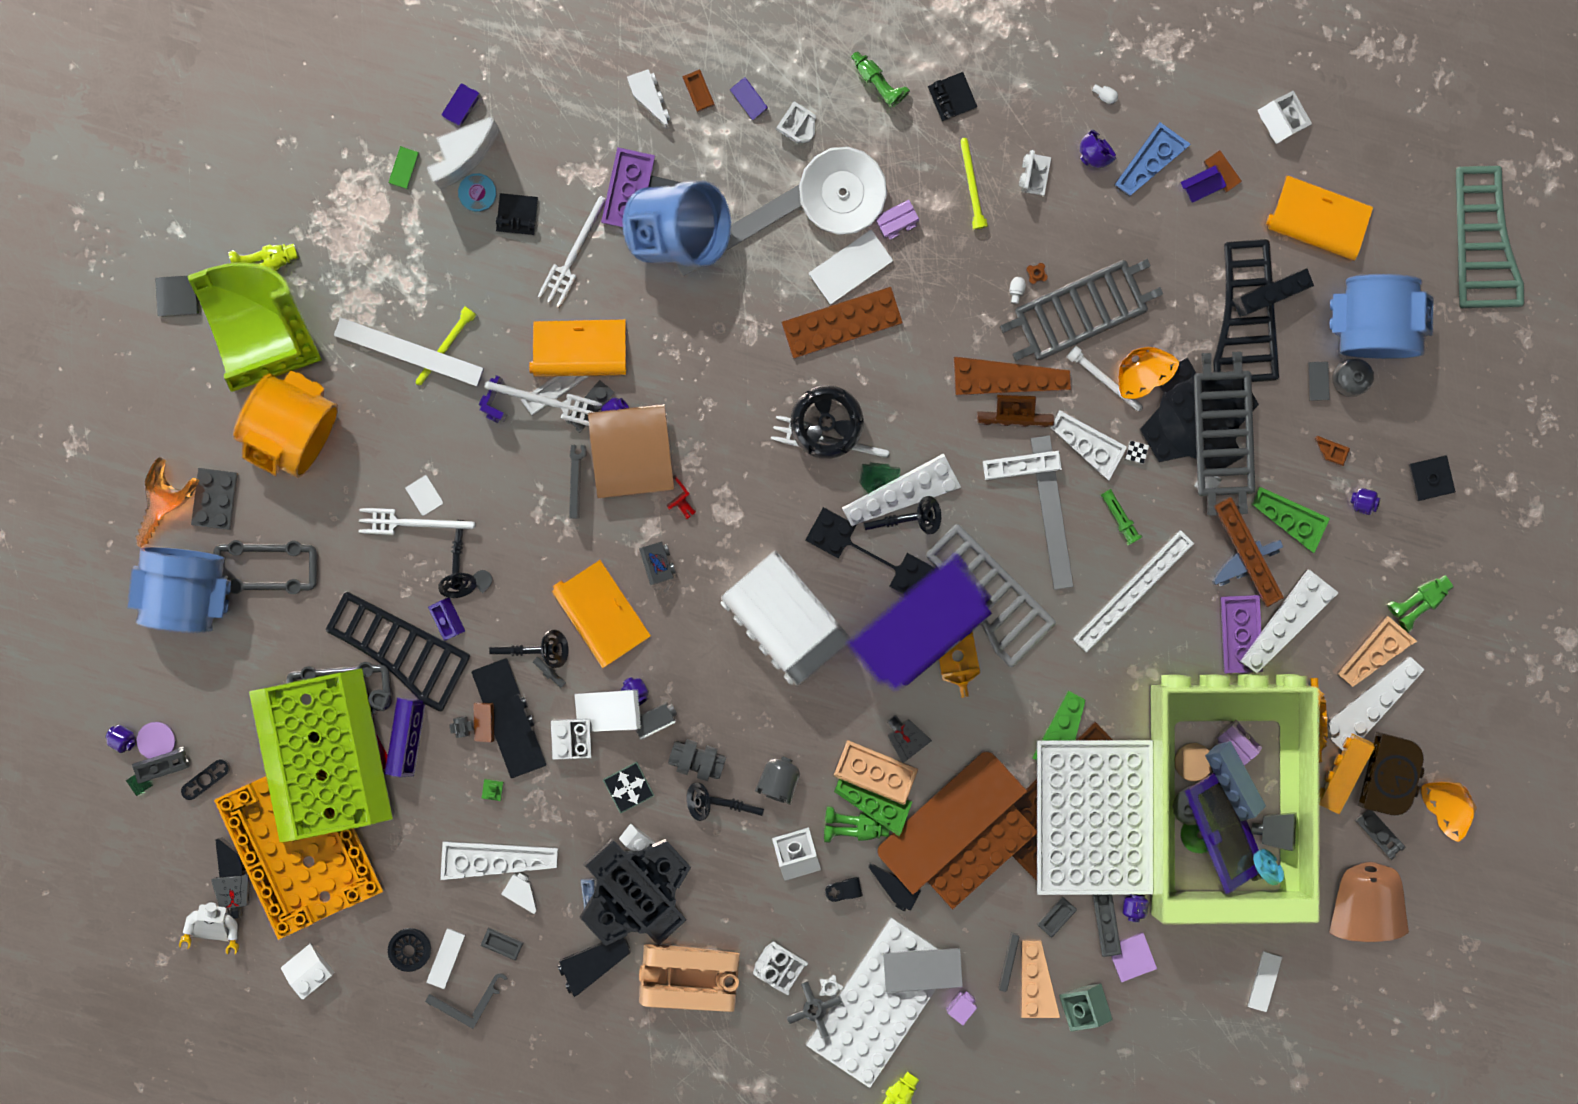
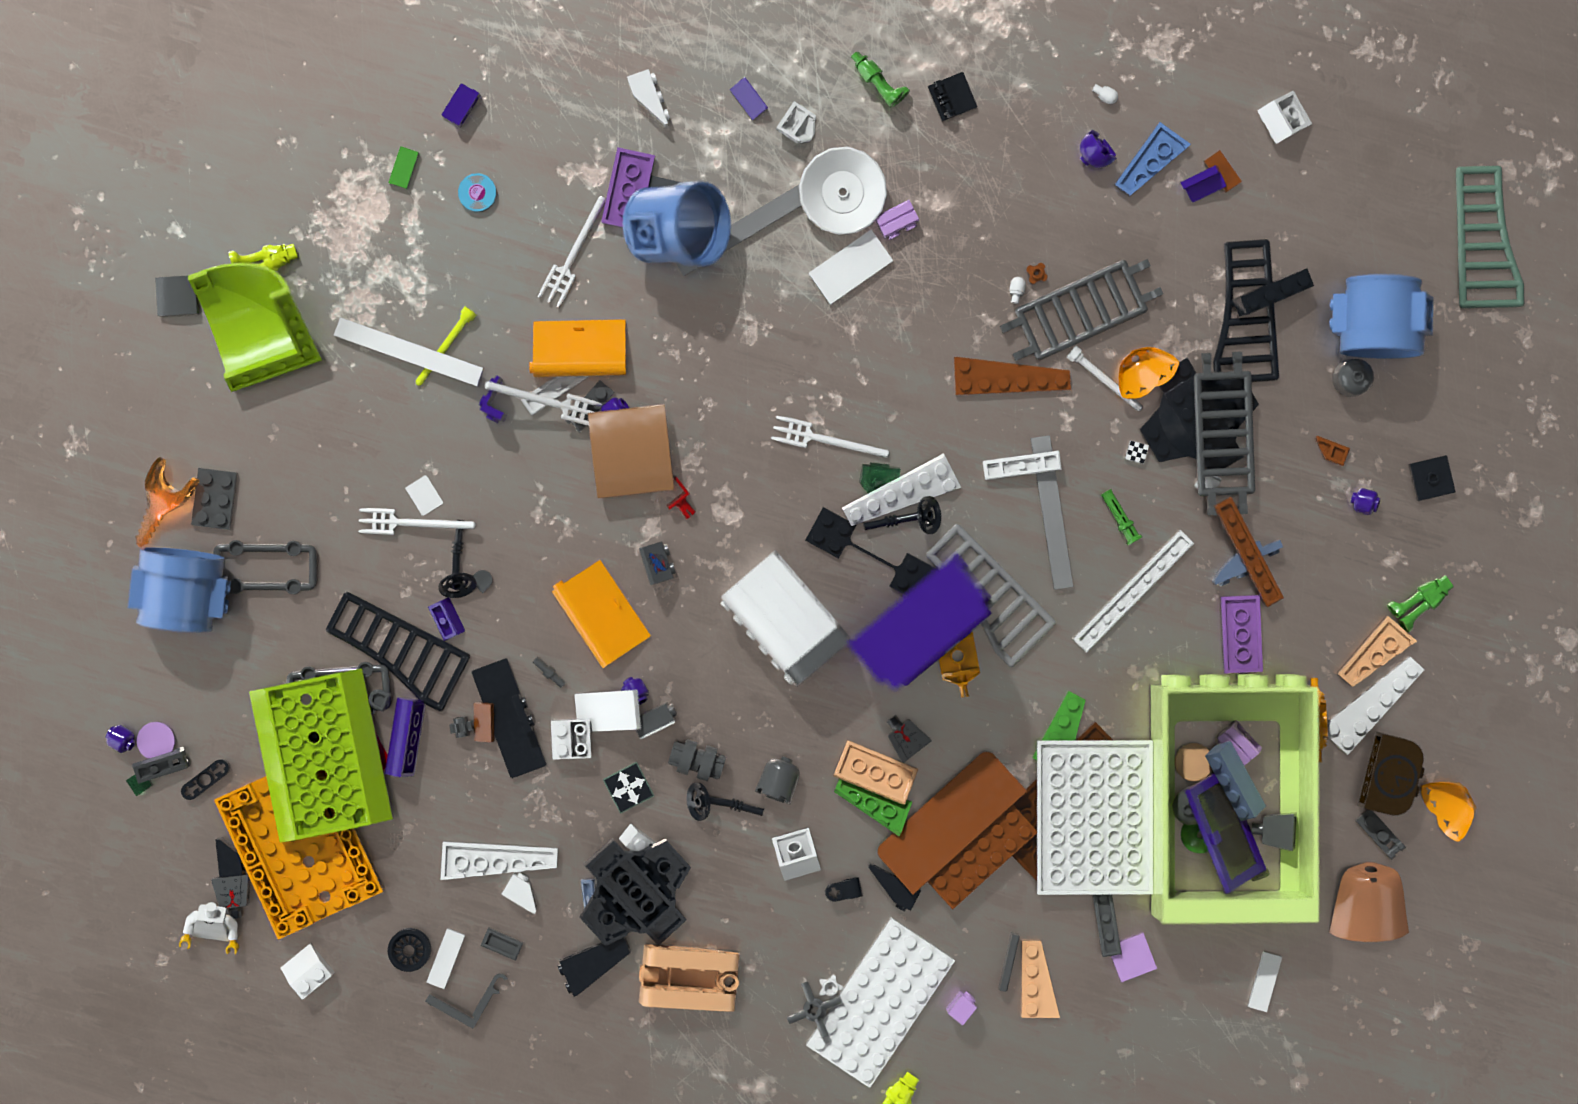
light orange cylinder [233,370,338,478] -> none
white slope [427,117,499,190] -> none
bright green tile [482,779,504,801] -> none
black dish [489,630,568,668] -> none
black hinge [496,193,538,235] -> none
dark grey tile [569,445,587,519] -> none
dark orange tile [682,69,715,113] -> none
white slope [753,941,808,995] -> none
dark orange plate [782,287,903,359] -> none
black wheel [790,385,864,459] -> none
bright green piece [824,807,889,843] -> none
light grey tile [883,948,963,992] -> none
neon yellow piece [960,138,988,230] -> none
reddish brown bracket [977,395,1054,427] -> none
white bracket [1019,150,1051,196] -> none
dark grey tile [1037,896,1077,938] -> none
white wing [1050,410,1127,481] -> none
sand green slope [1059,983,1113,1031] -> none
dark purple head [1123,894,1149,922] -> none
white wing [1240,570,1339,673] -> none
bright green wing [1251,487,1330,553] -> none
medium azure tile [1253,849,1284,885] -> none
light orange door [1266,175,1373,261] -> none
dark grey tile [1308,362,1330,401] -> none
light orange brick [1318,733,1375,814] -> none

